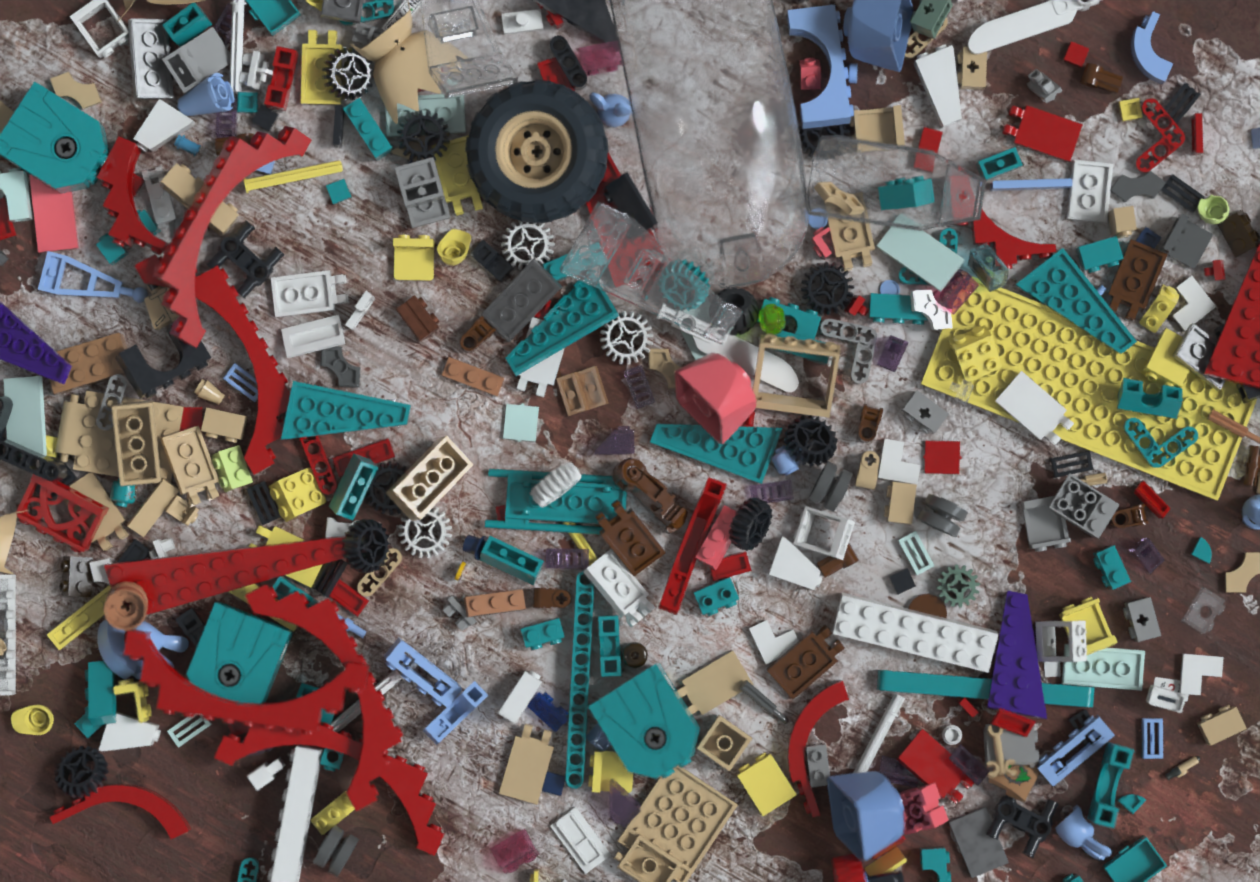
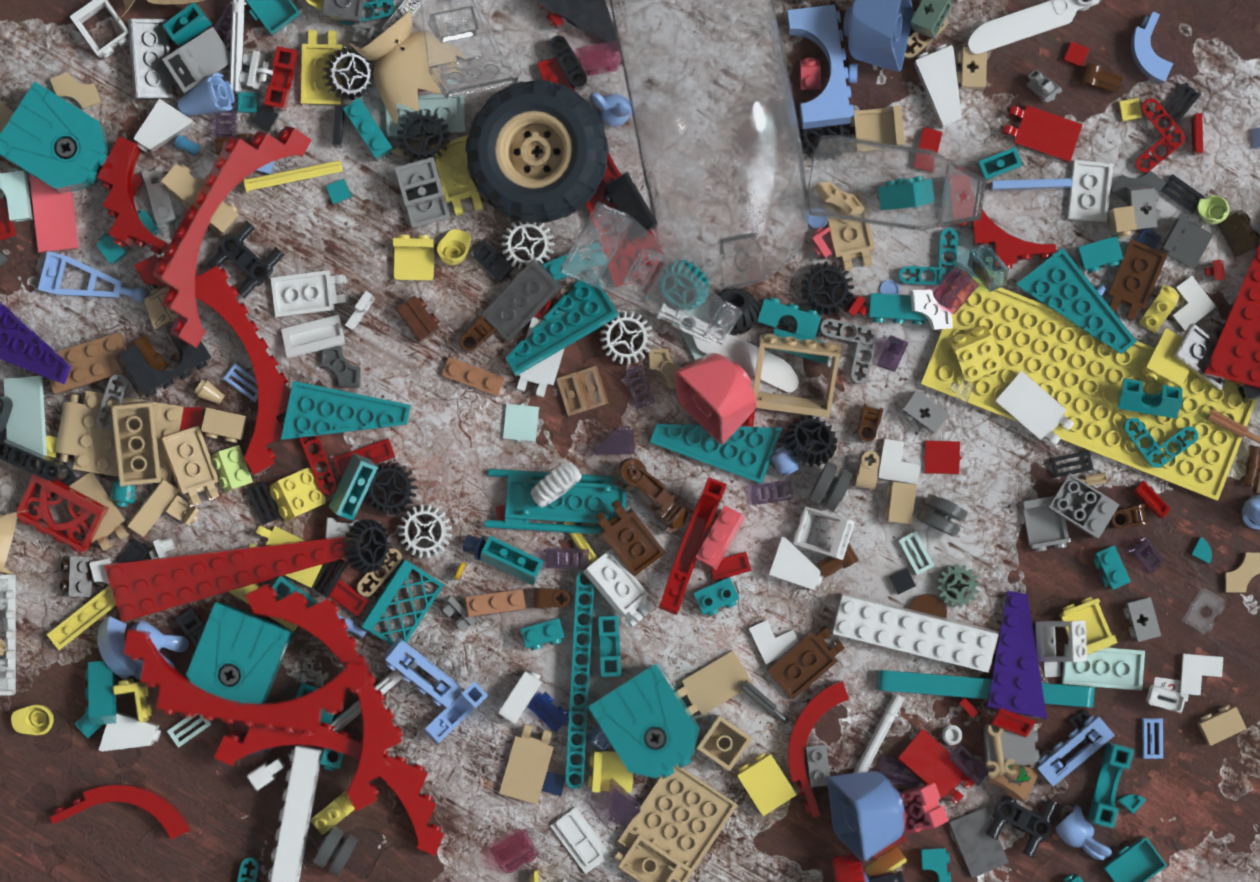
black gear [54,745,109,799] -> none
nougat wheel [104,581,148,630] -> none
tan brick [386,436,473,522] -> none
white tile [502,9,543,35] -> none
dark brown head [622,642,648,668] -> none
black gear [729,497,773,551] -> none
clear neon green head [758,304,786,335] -> none
light aqua tile [877,215,965,292] -> none
piece [1165,756,1201,780] -> none
none -> reddish brown piece [131,336,169,371]
none -> teal fence [360,558,445,645]
none -> light grey brick [1127,184,1160,229]

